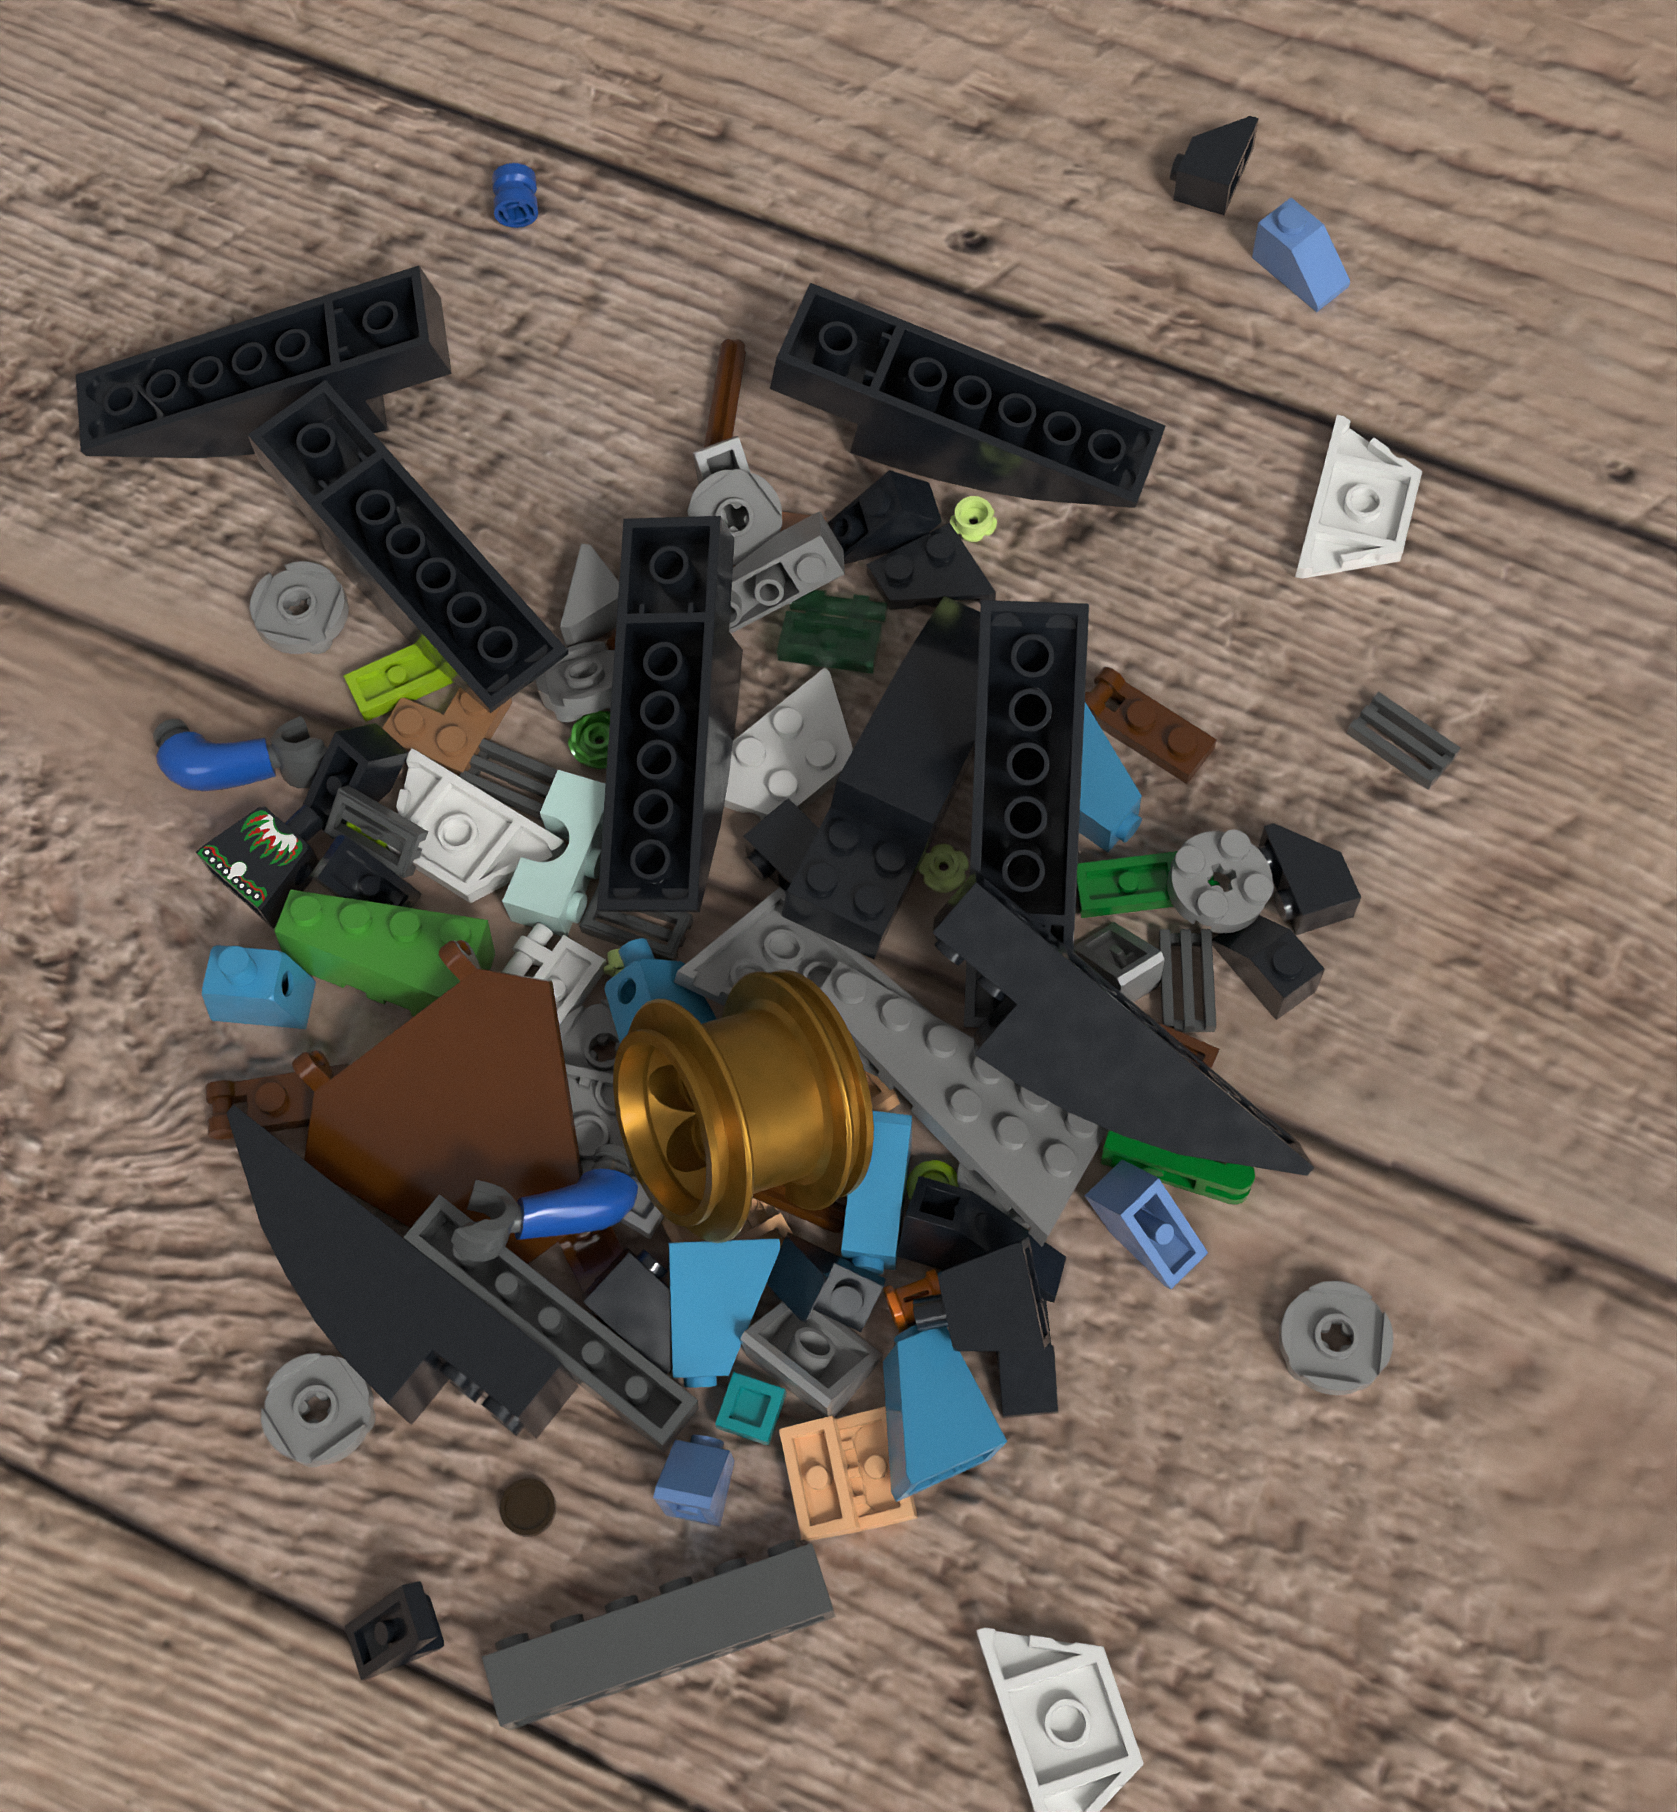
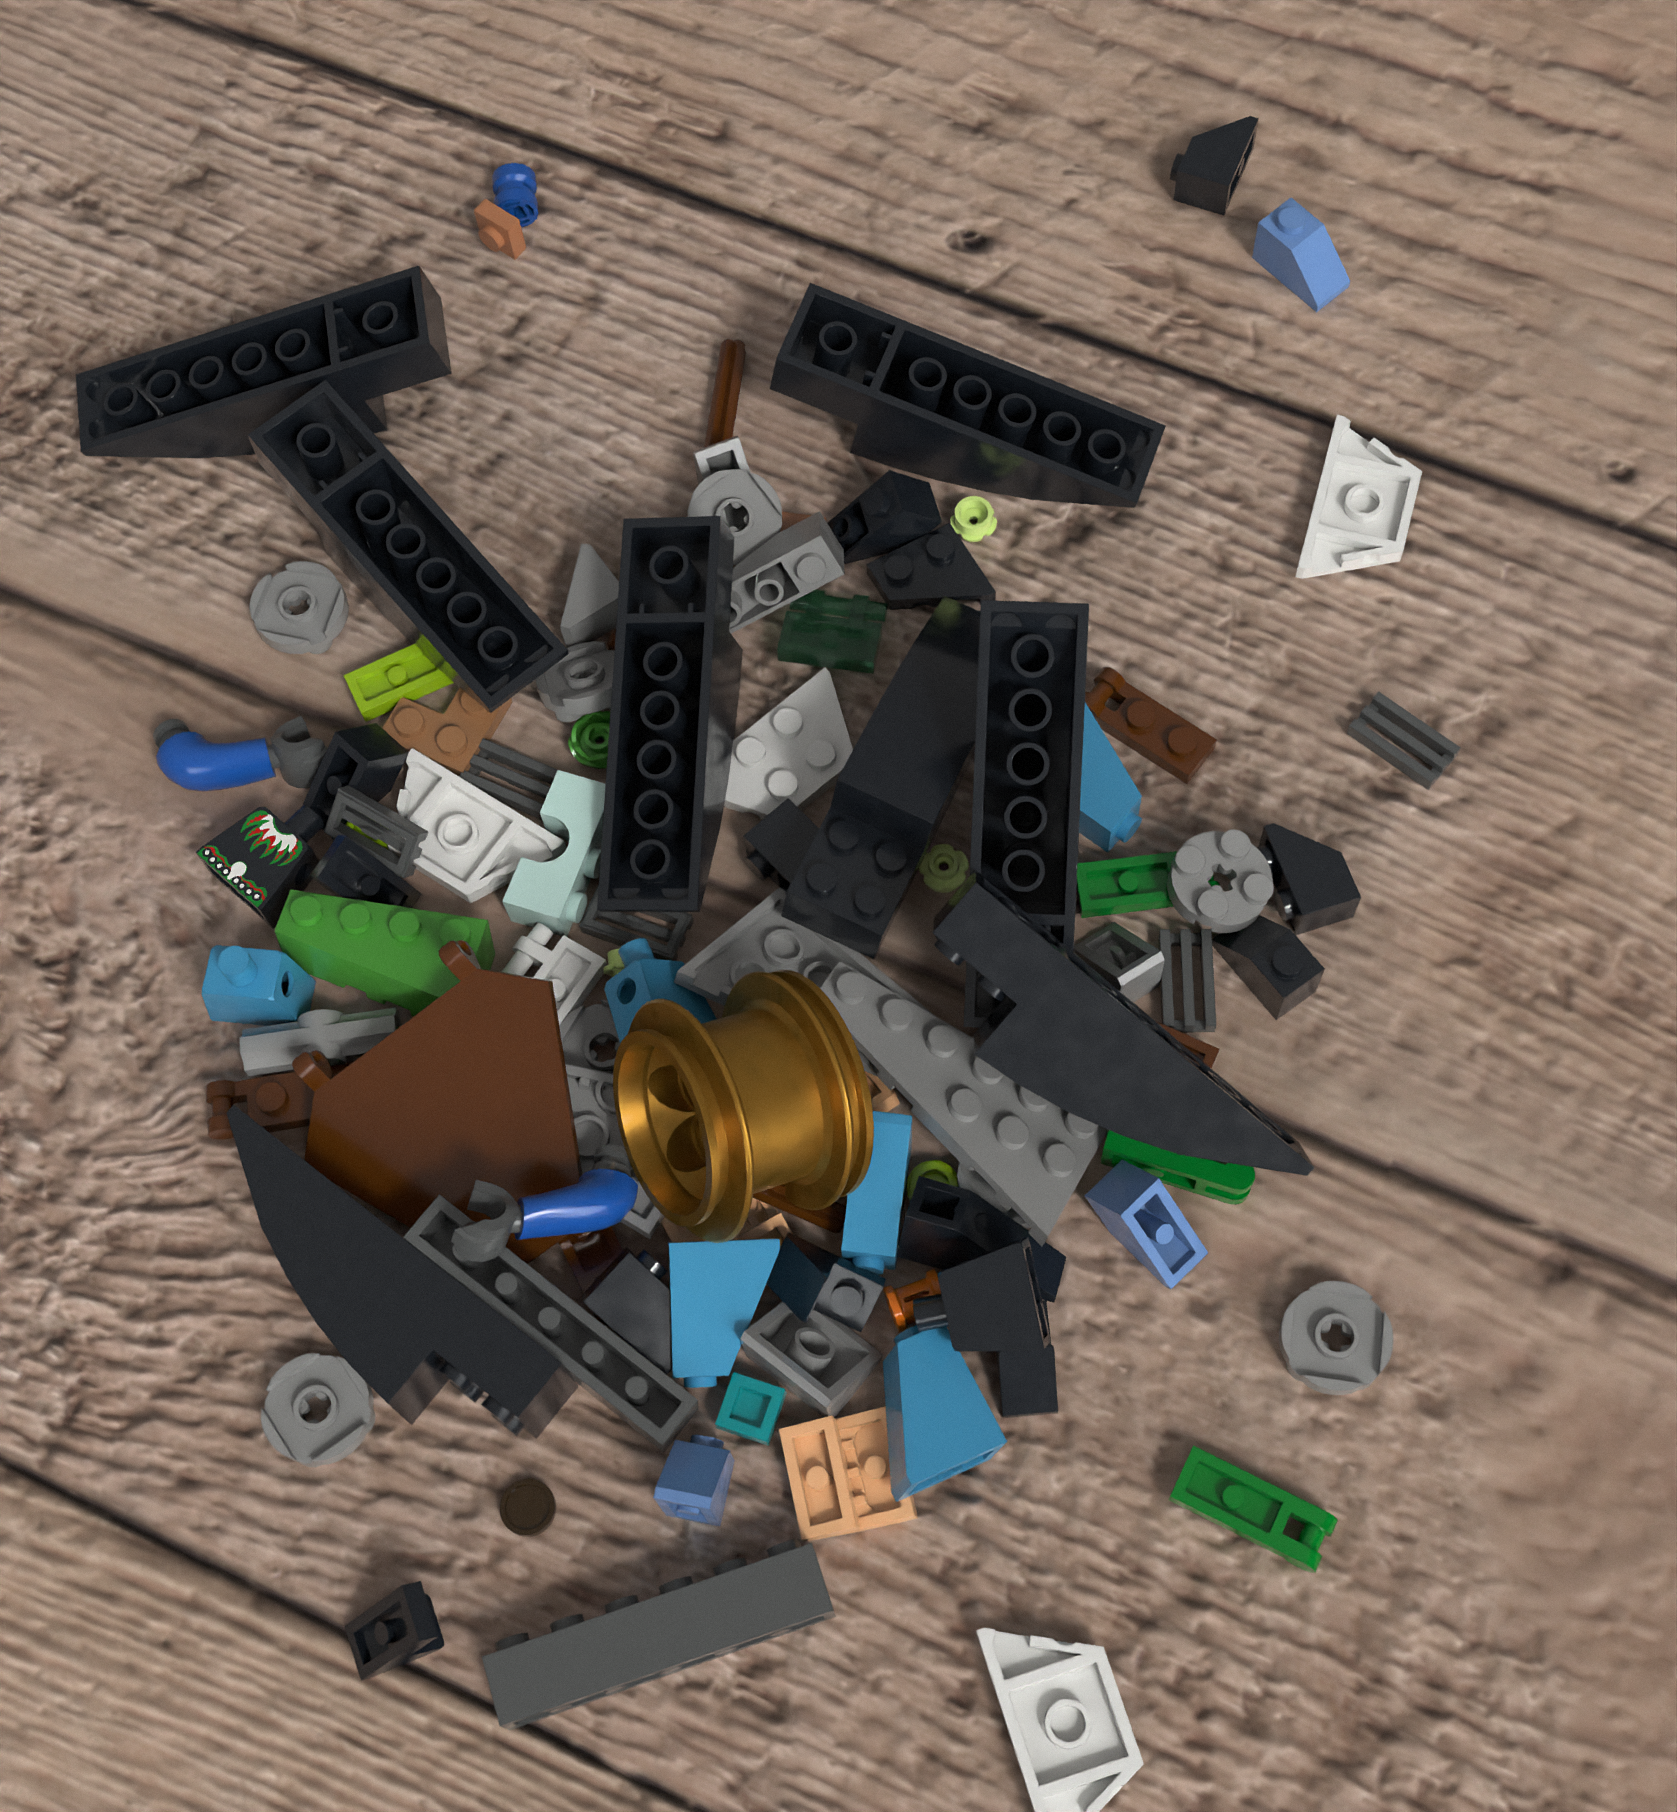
none -> light grey piece [239,1007,402,1076]
none -> nougat plate [474,199,526,260]
none -> green plate [1168,1445,1338,1573]

